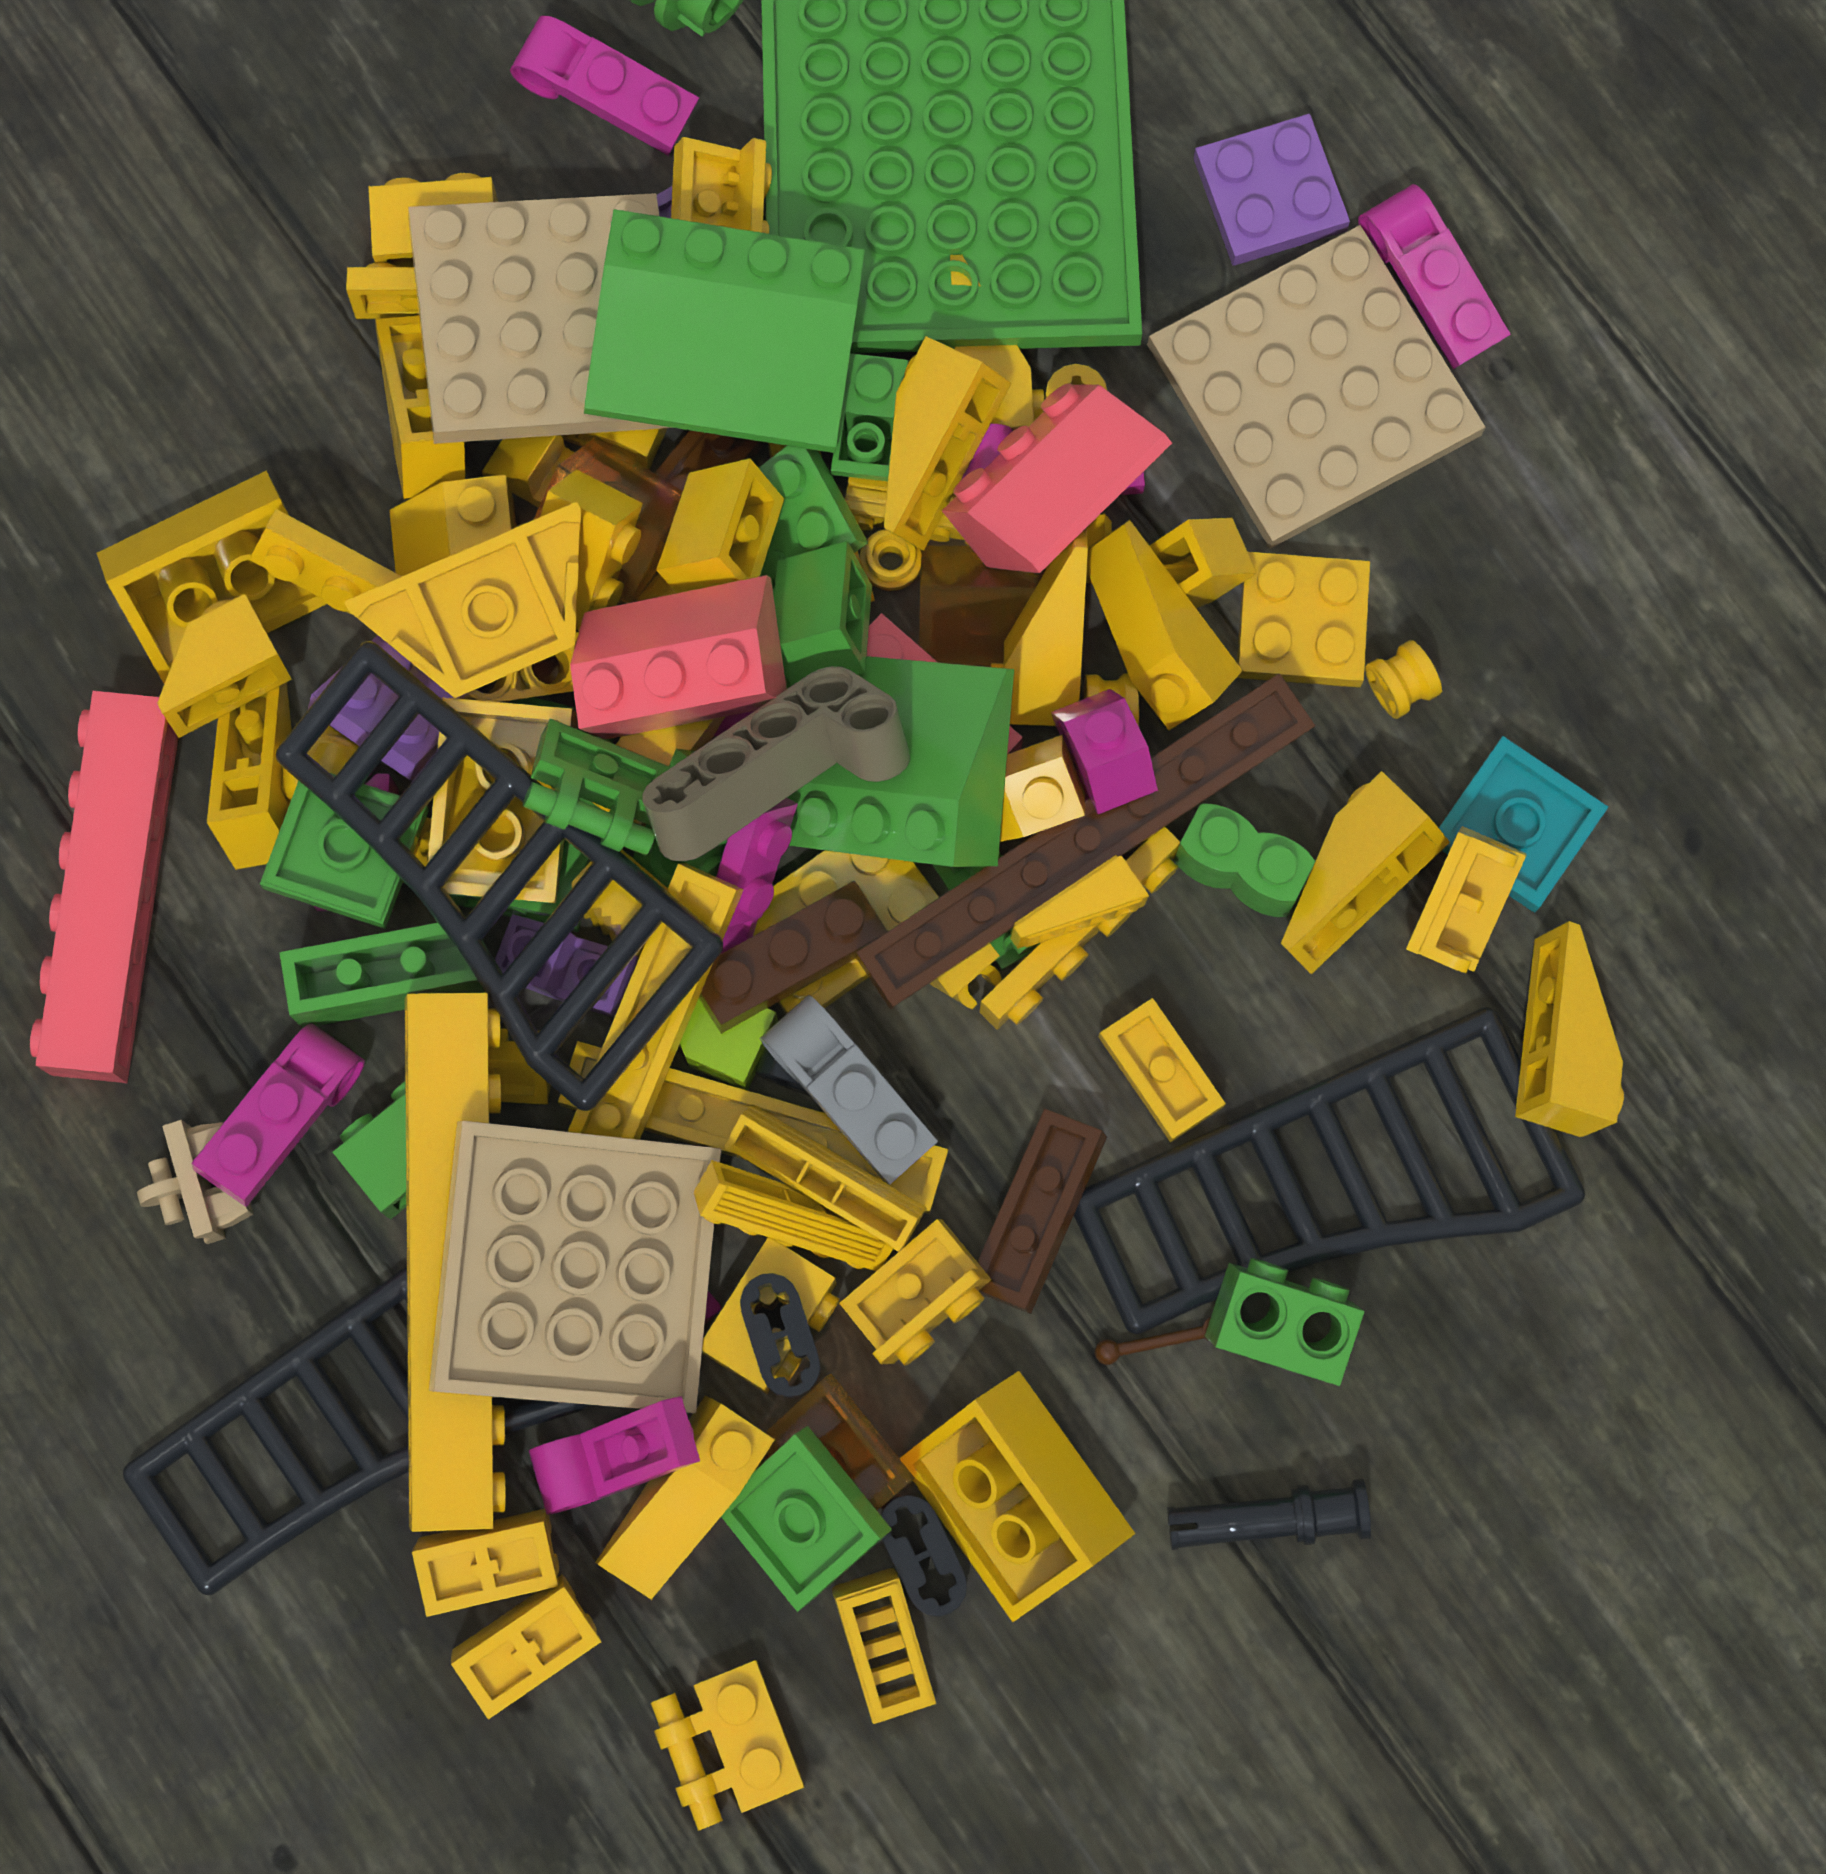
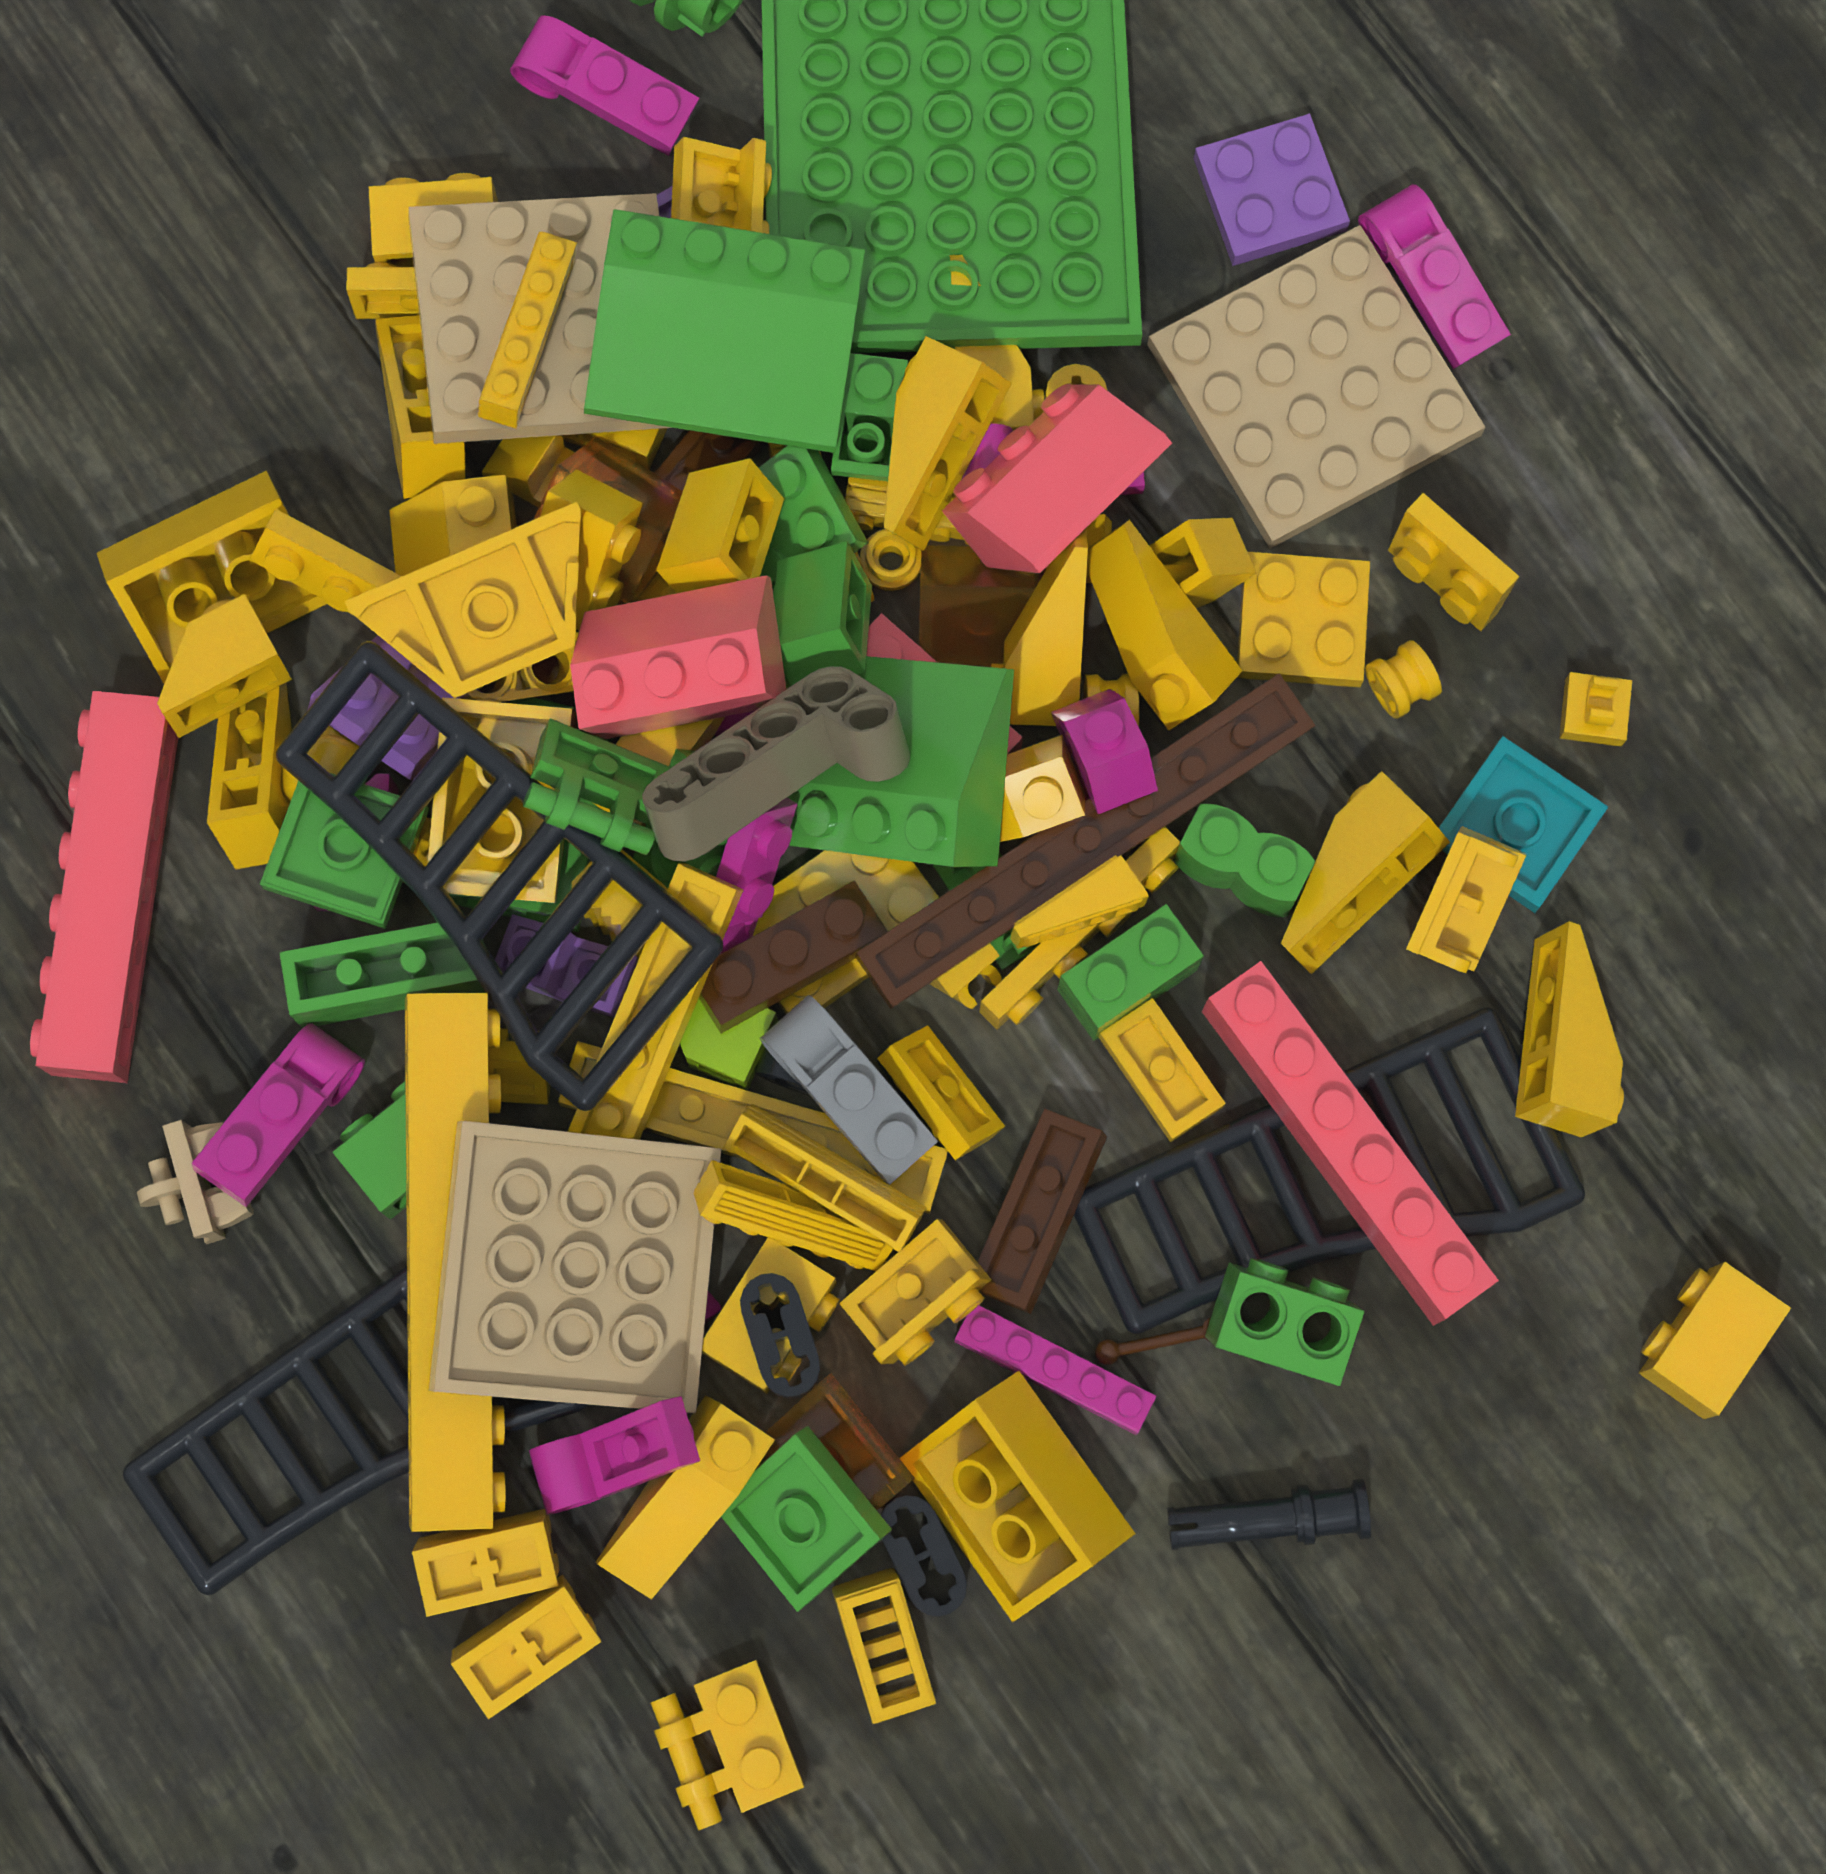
none -> yellow piece [478,231,577,429]
none -> yellow plate [877,1025,1005,1161]
none -> dark pink piece [954,1306,1156,1435]
none -> bright green brick [1057,904,1204,1041]
none -> coral brick [1202,961,1499,1326]
none -> yellow plate [1388,493,1520,631]
none -> yellow tile [1559,672,1632,747]
none -> yellow brick [1639,1262,1791,1419]

